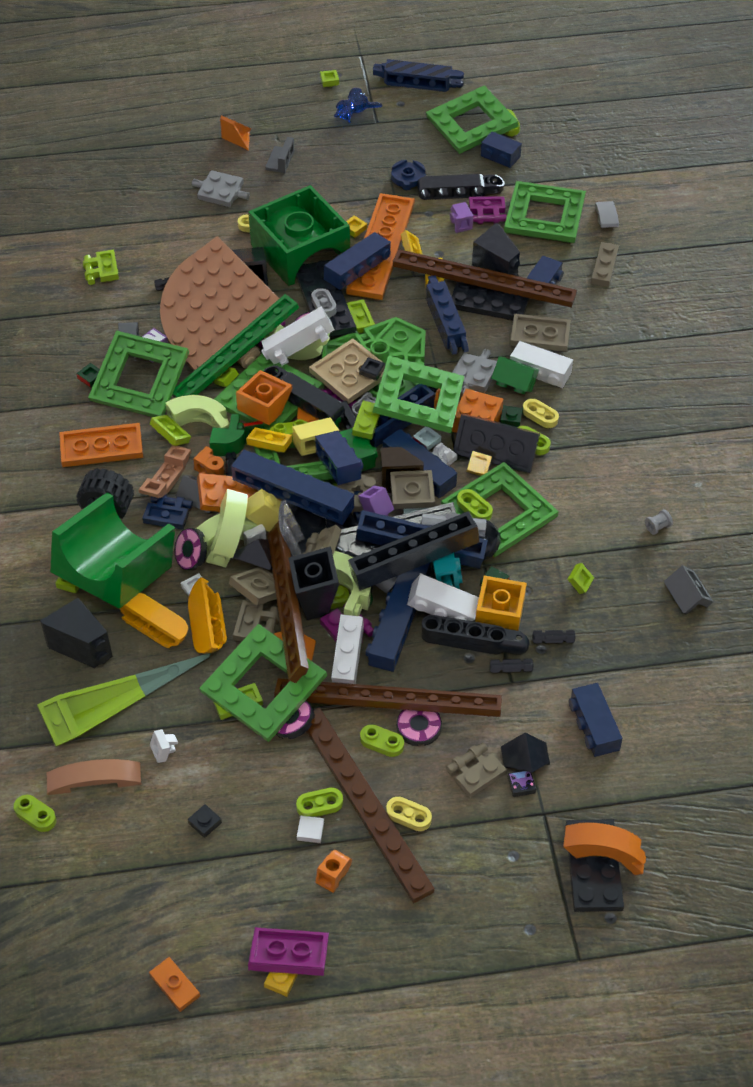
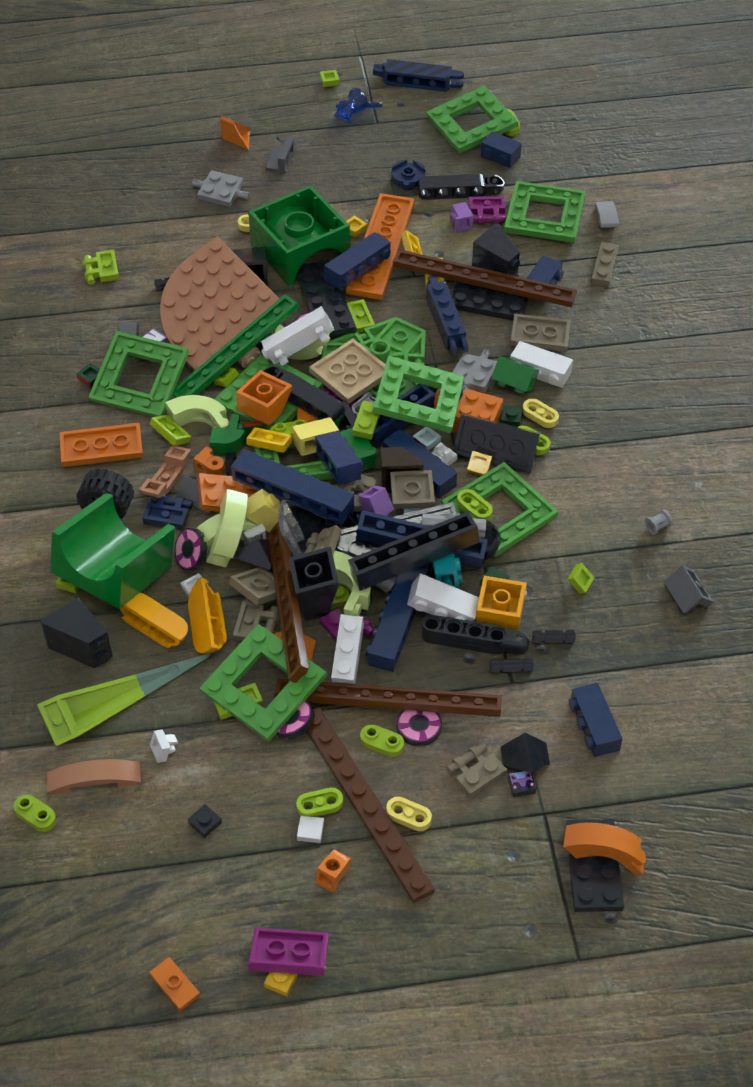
light grey plate [311,289,336,318] -> none
black tile [359,357,386,381] -> none

